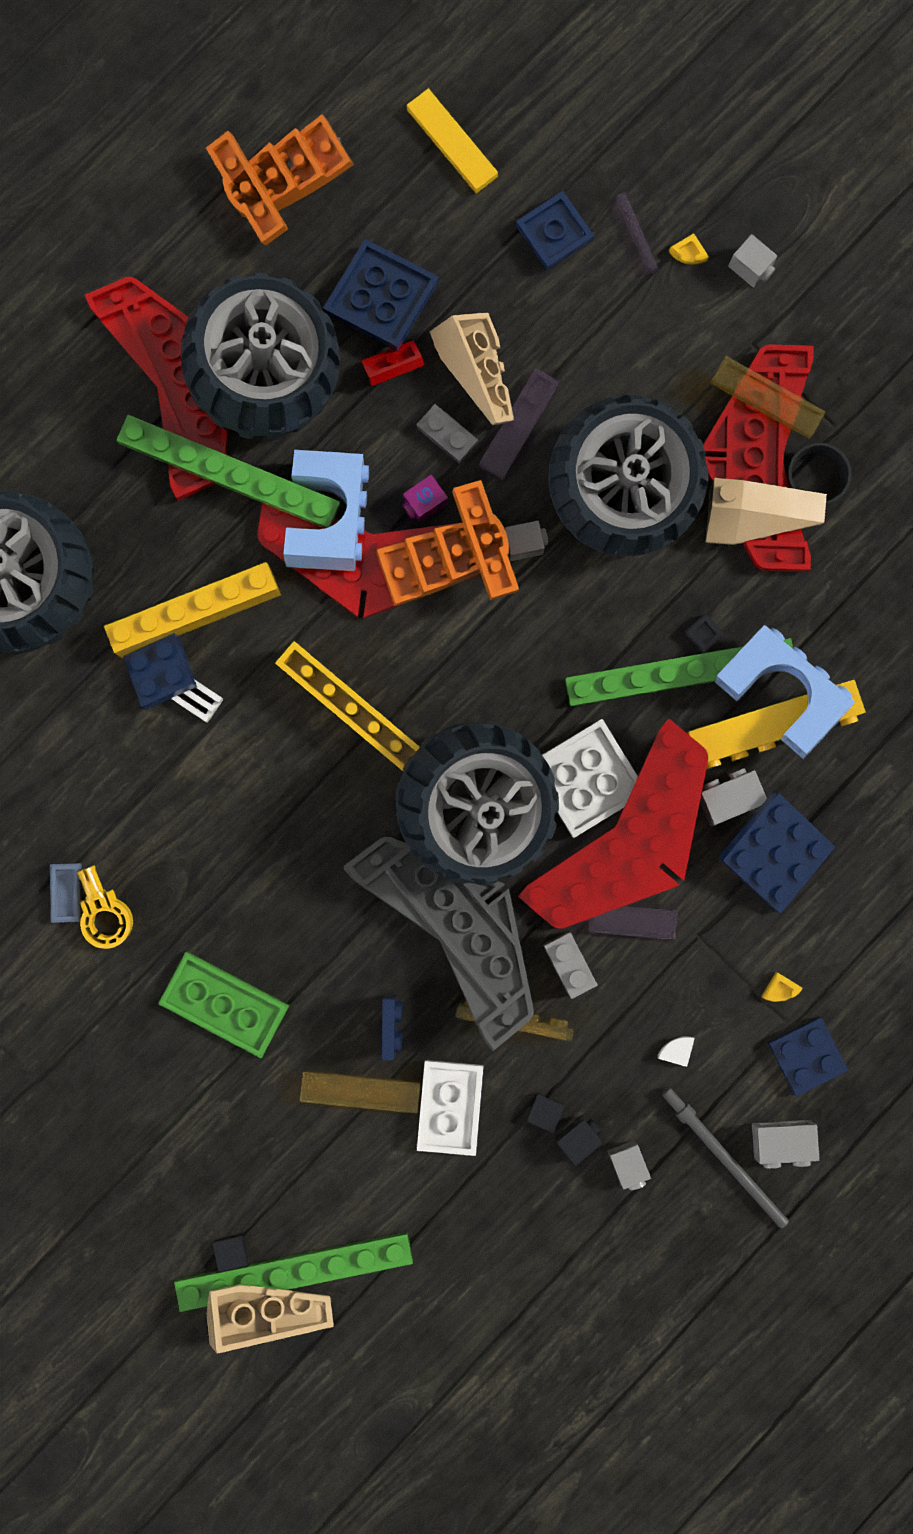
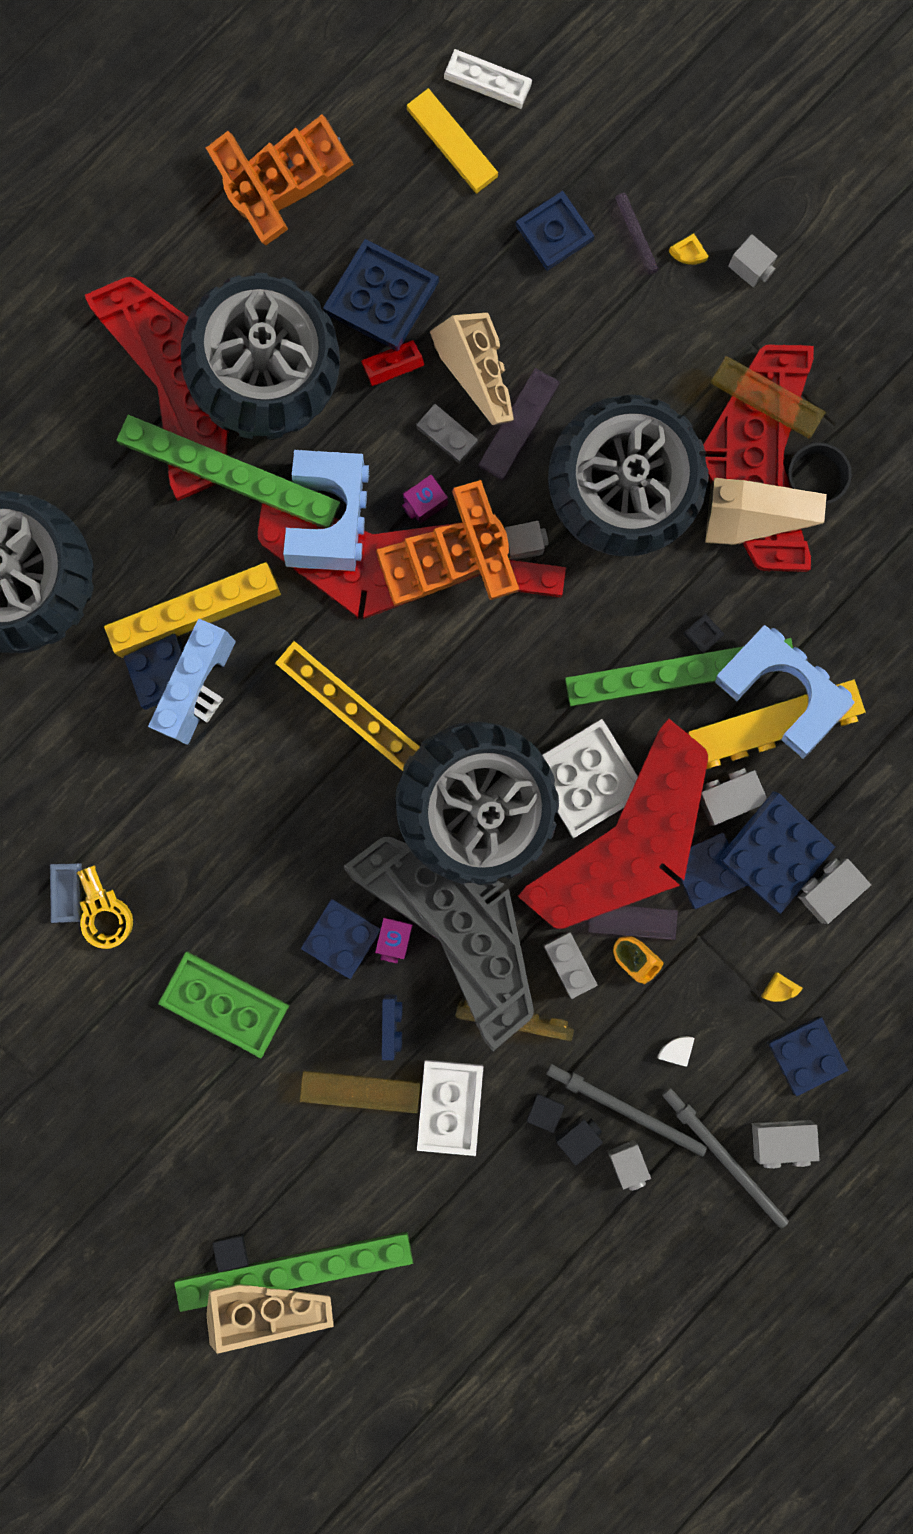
none -> light blue arch [148,618,236,745]
none -> dark blue plate [301,899,381,979]
none -> magenta brick [375,917,413,963]
none -> white tile [444,49,532,109]
none -> red plate [509,560,566,597]
none -> dark grey bar [546,1064,707,1157]
none -> rock [613,936,663,984]
none -> dark blue plate [678,832,748,909]
none -> light grey brick [798,858,871,924]

